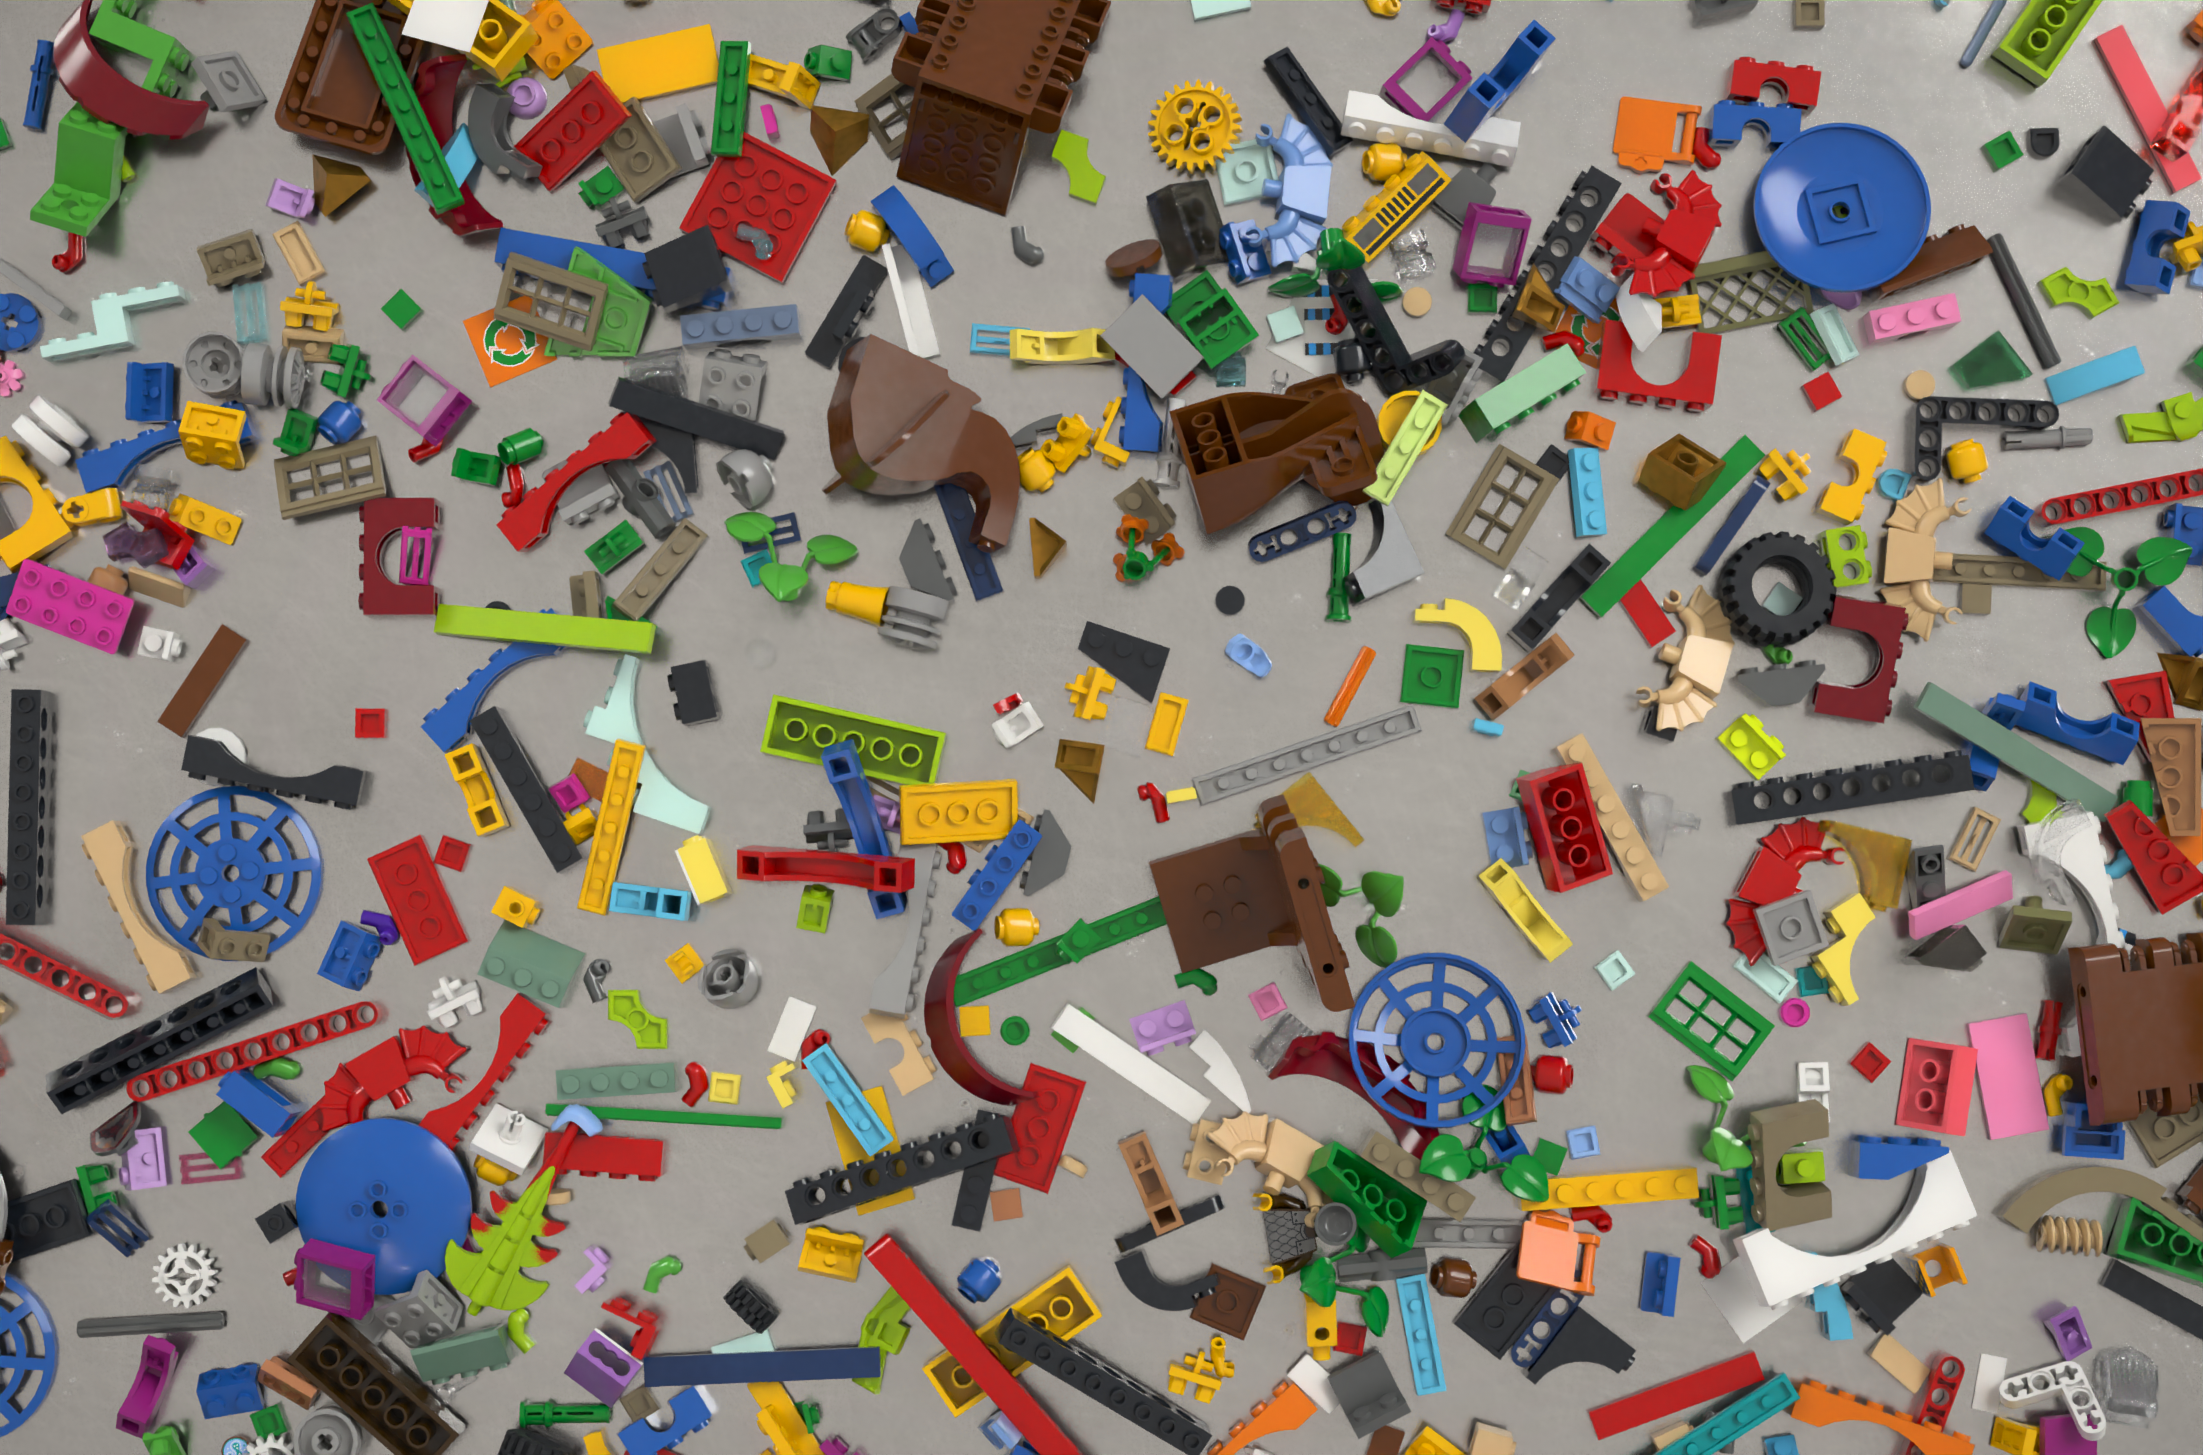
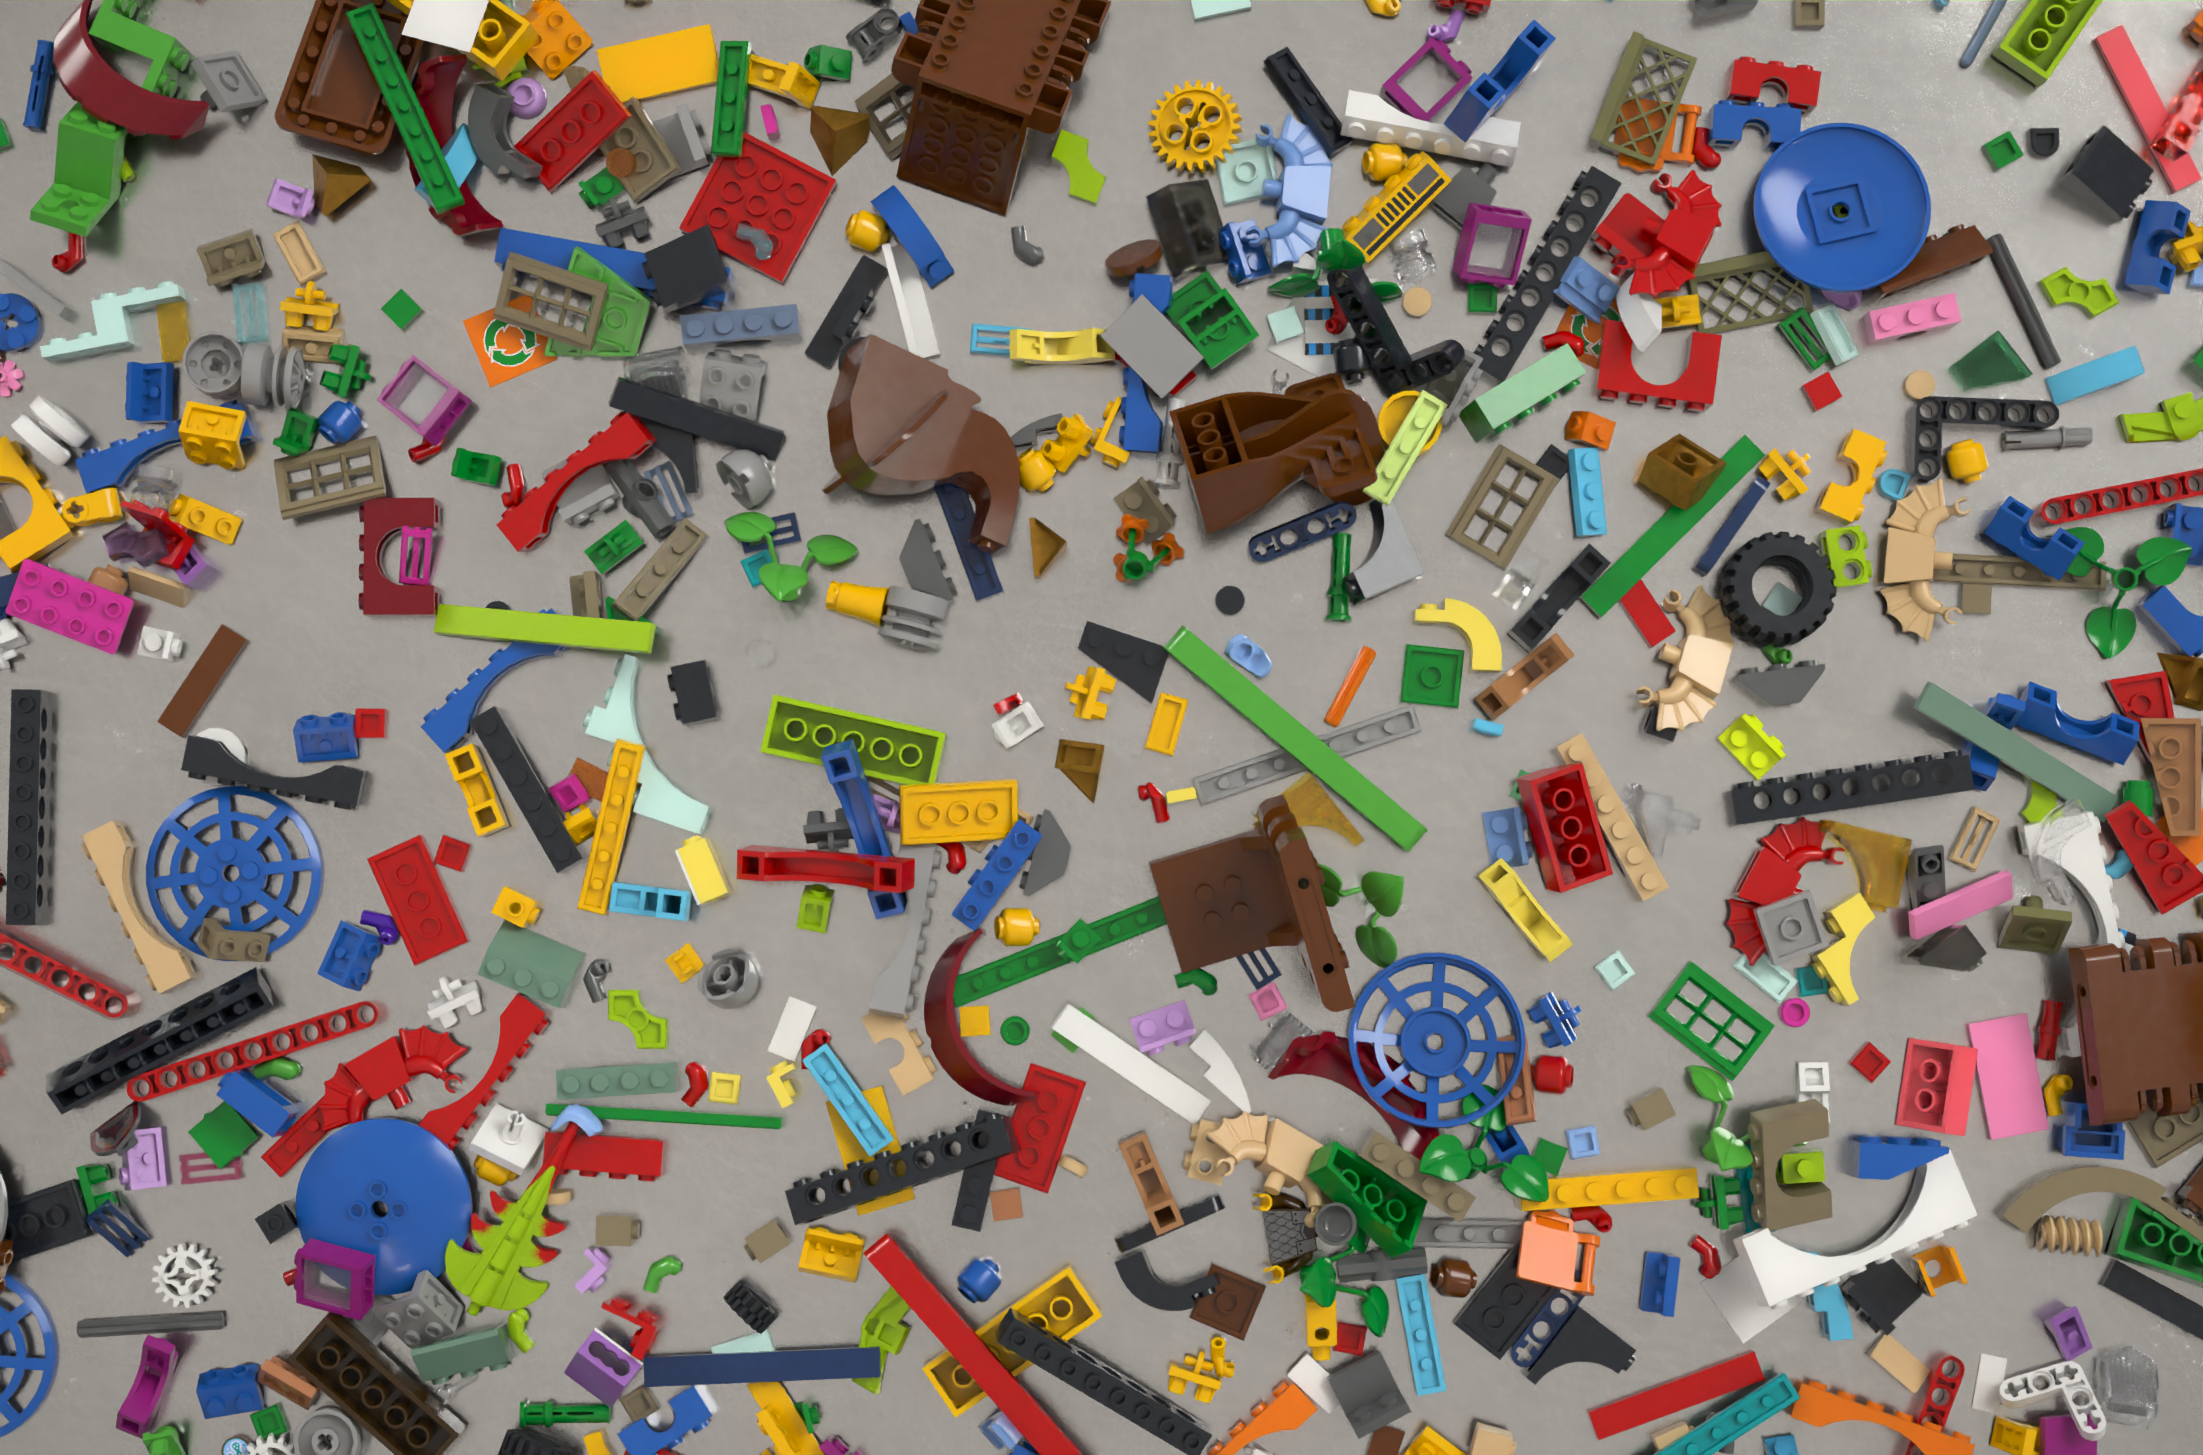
green brick [497,428,543,465] -> none
clear light blue tile [1216,352,1246,386] -> none
pearl gold slope [1512,263,1565,333] -> none
dark red arch [1810,595,1909,724] -> none
none -> clear yellow tile [156,302,191,363]
none -> blue bracket [293,712,358,763]
none -> dark tan brick [595,1214,640,1246]
none -> clear orange tile [606,148,637,178]
none -> bright green beam [1163,625,1428,853]
none -> dark blue tile [1236,948,1282,990]
none -> olive fence [1588,31,1698,167]
none -> dark tan brick [1627,1087,1676,1131]

